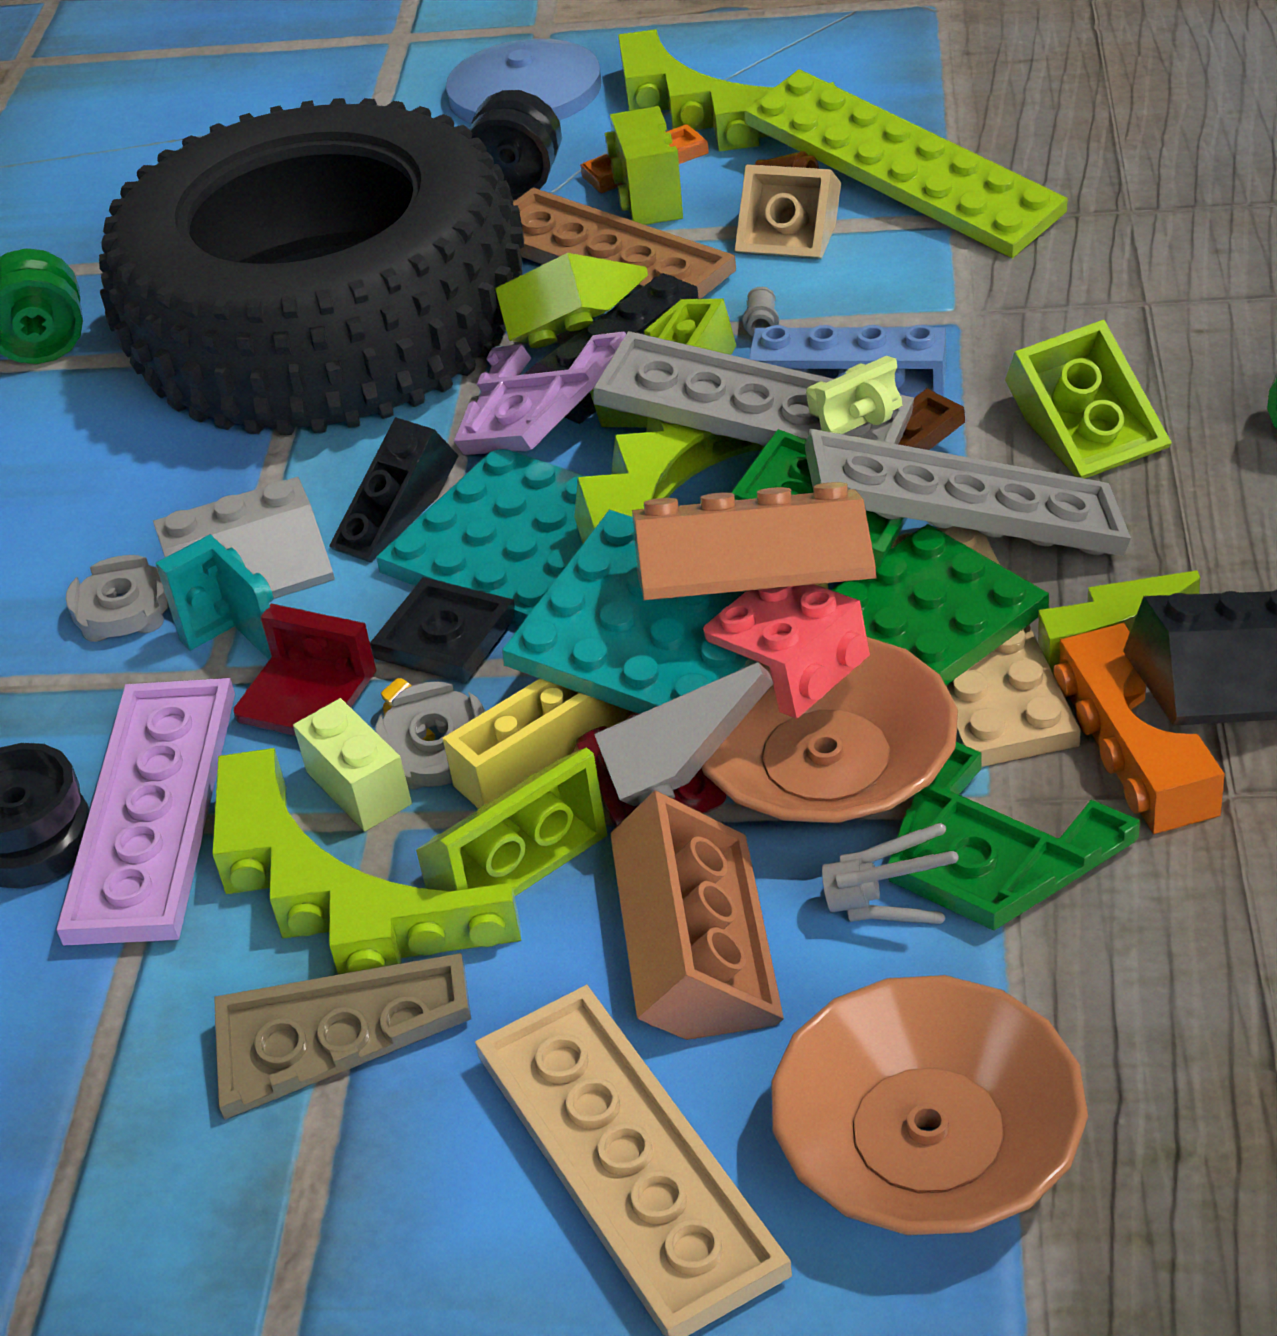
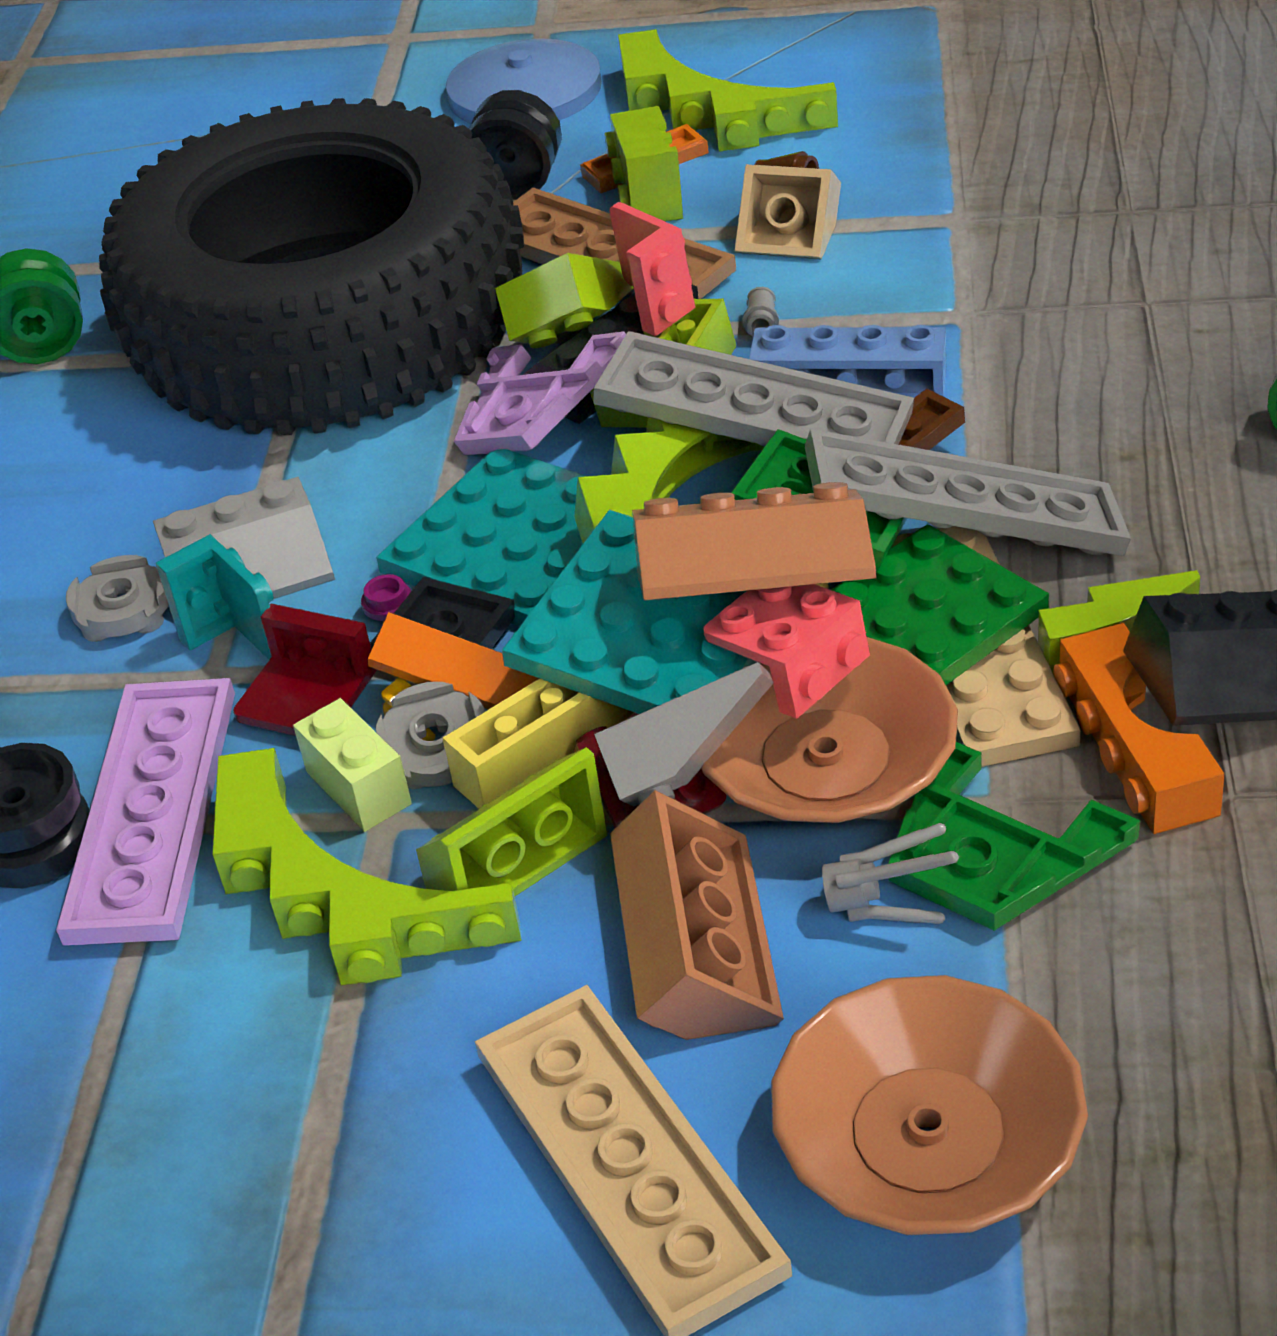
dark tan wing [214,953,471,1120] -> none
black slope [329,417,459,563] -> none
lime plate [744,69,1068,259] -> none
yellowish green hips [806,356,903,434] -> none
lime slope [1005,319,1172,479] -> none
none -> magenta plate [361,574,411,621]
none -> orange tile [368,612,540,710]
none -> coral bracket [609,202,695,337]

